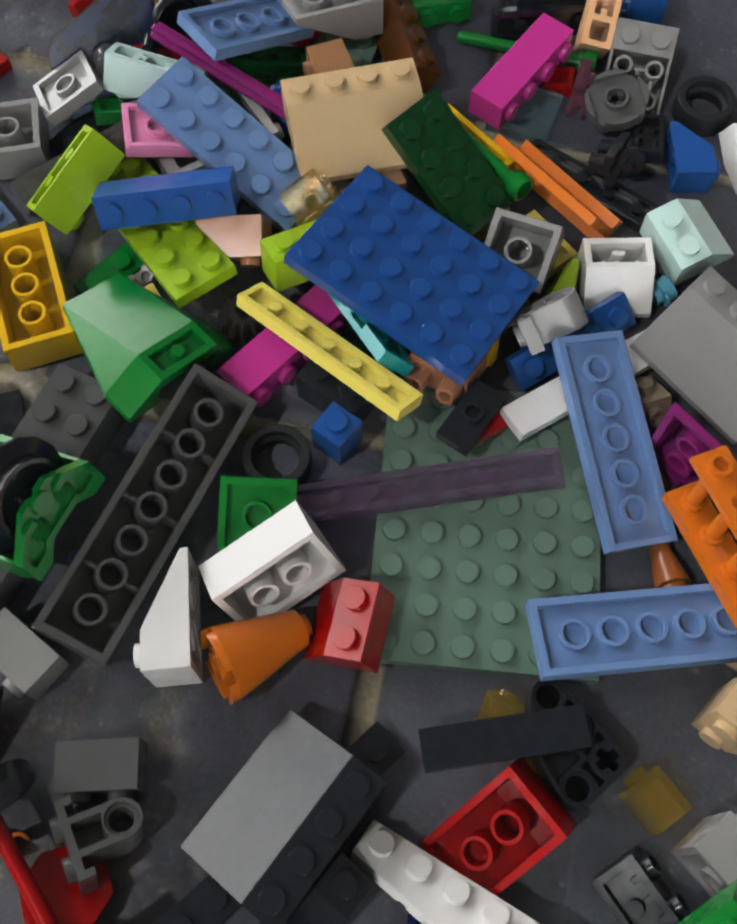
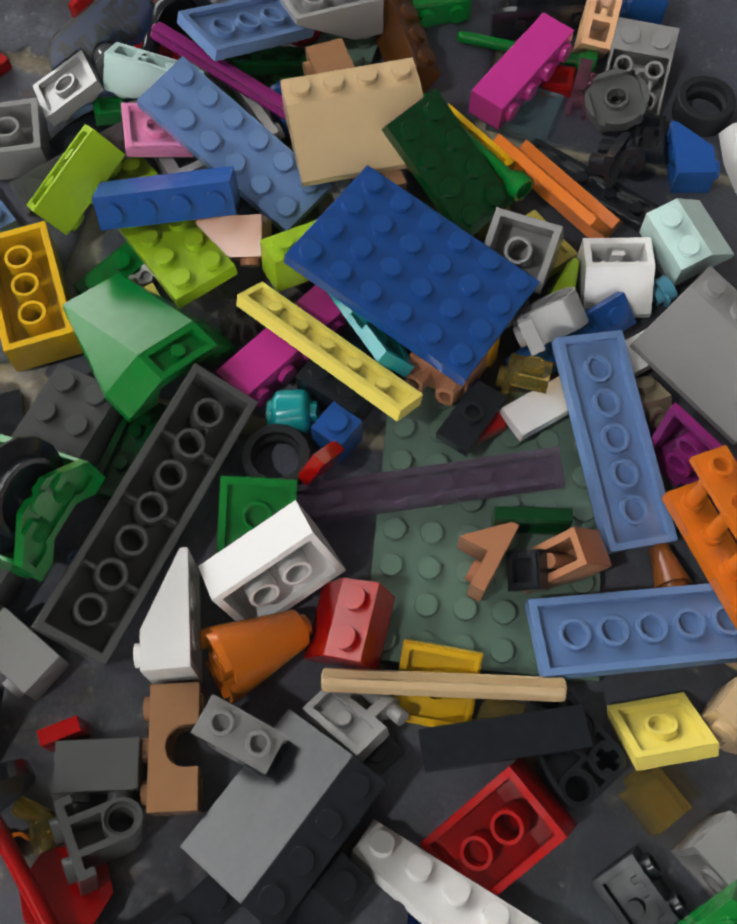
clear yellow brick [280,168,336,226] -> none
none -> clear yellow arm [12,796,57,856]
none -> red tile [36,715,91,752]
none -> dark green plate [95,403,166,500]
none -> medium nougat arch [140,682,205,816]
none -> light grey pin [191,694,286,775]
none -> teal head [266,389,321,435]
none -> red tile [298,440,344,486]
none -> light grey plate [302,668,409,762]
none -> tan axle [321,668,567,702]
none -> yellow tile [394,638,483,727]
none -> nougat slope [457,522,519,602]
none -> dark green tile [491,506,573,535]
none -> clear yellow bracket [496,353,554,402]
none -> black tile [506,549,549,592]
none -> nougat slope [523,527,612,594]
none -> light yellow plate [607,692,719,771]

